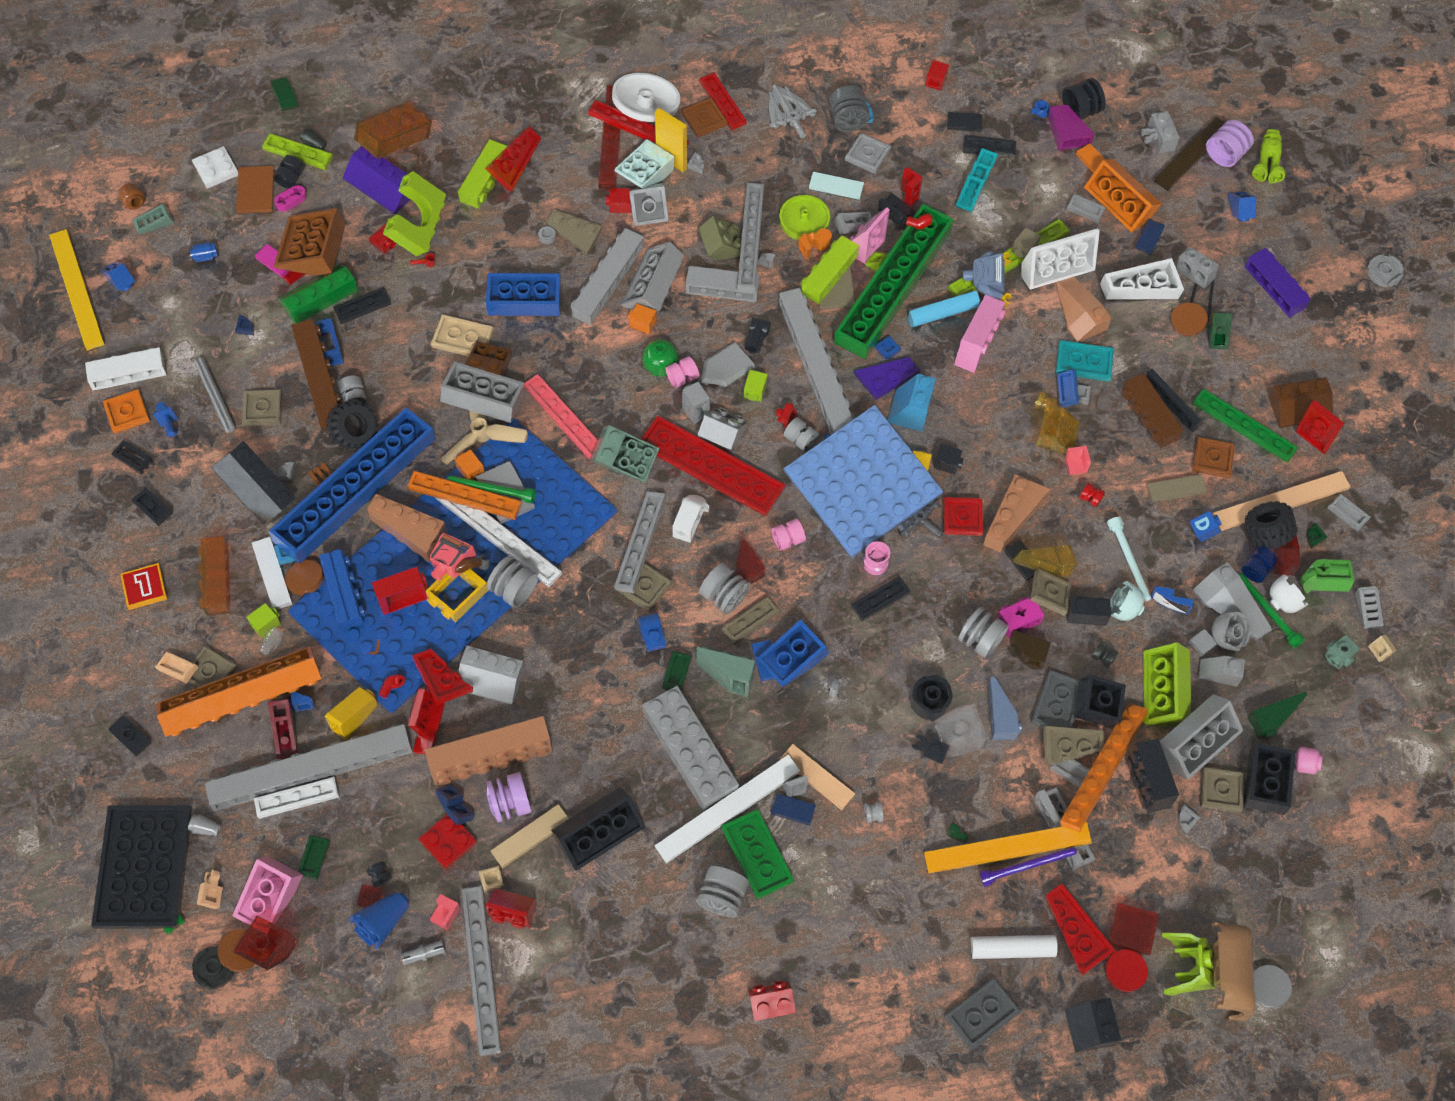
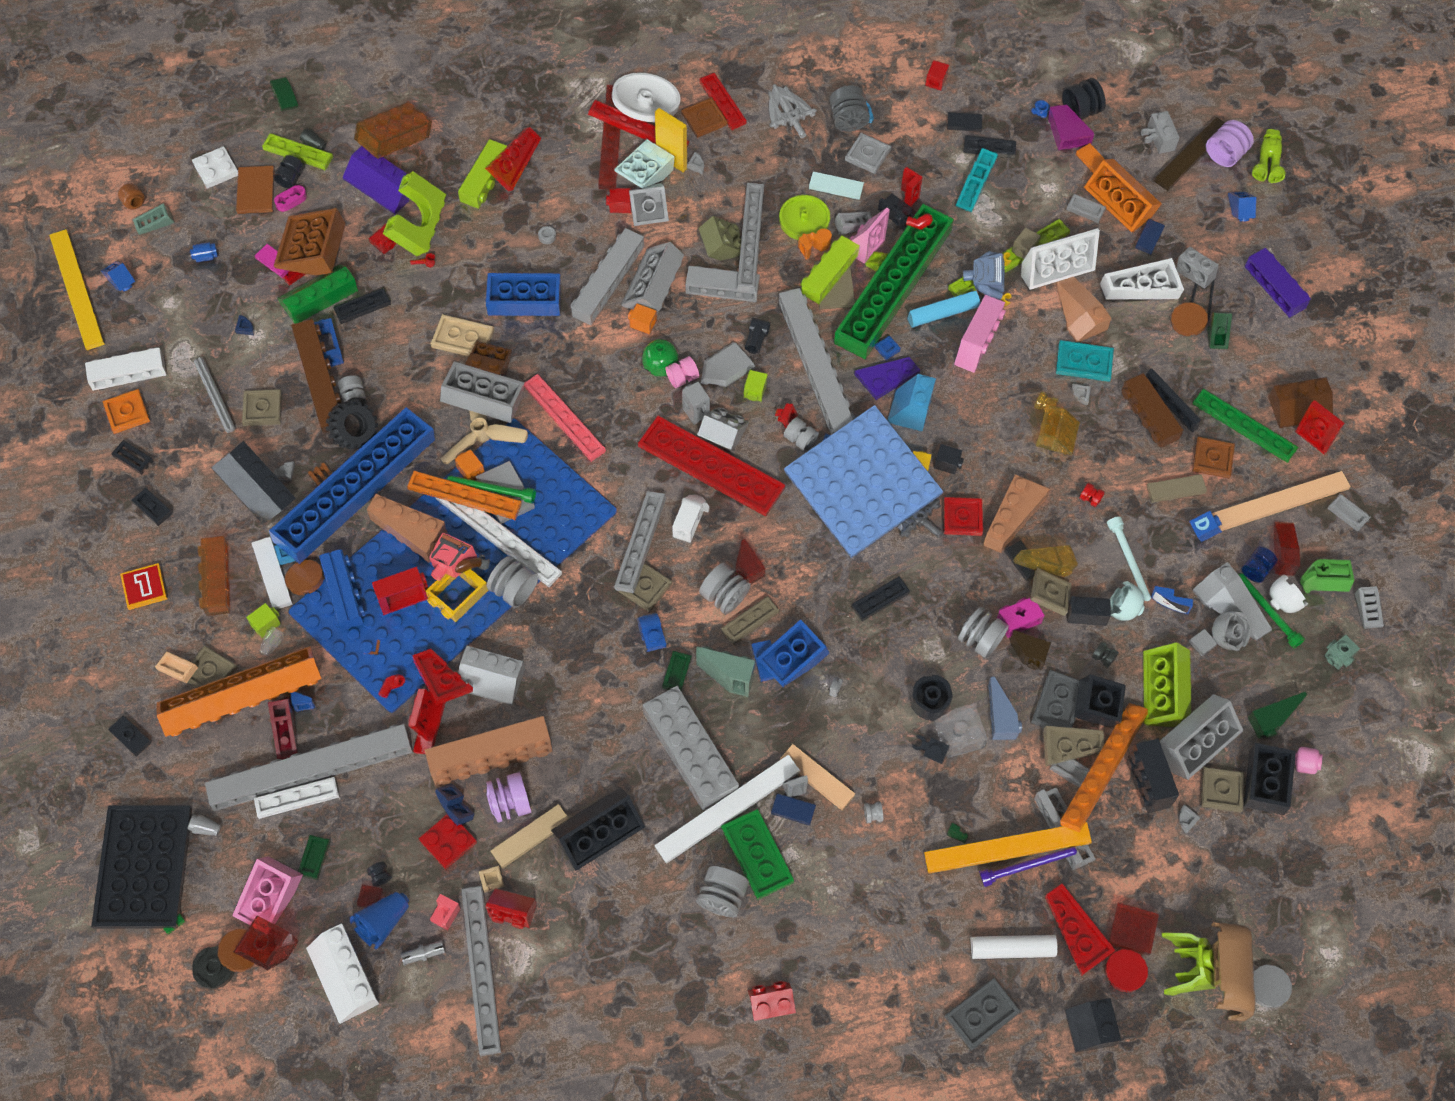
blue arm [153,402,178,437] -> none
light nougat plate [197,870,223,909] -> none
yellow slope [325,687,378,741] -> none
dark tan wing [546,209,602,257] -> none
sand green slope [589,425,659,483] -> none
light grey tile [757,253,775,269] -> none
bright pink wheel [771,518,806,551] -> none
bright pink wheel [863,541,890,575] -> none
blue tile [1057,369,1079,408] -> none
coral panel [1064,446,1091,475] -> none
light grey slope [1198,656,1245,687] -> none
black tyre [1245,501,1298,549] -> none
dark green tile [1307,523,1328,549] -> none
light grey tile [1367,254,1404,287] -> none
tan tile [1368,634,1397,662] -> none
none -> white slope [306,923,379,1024]

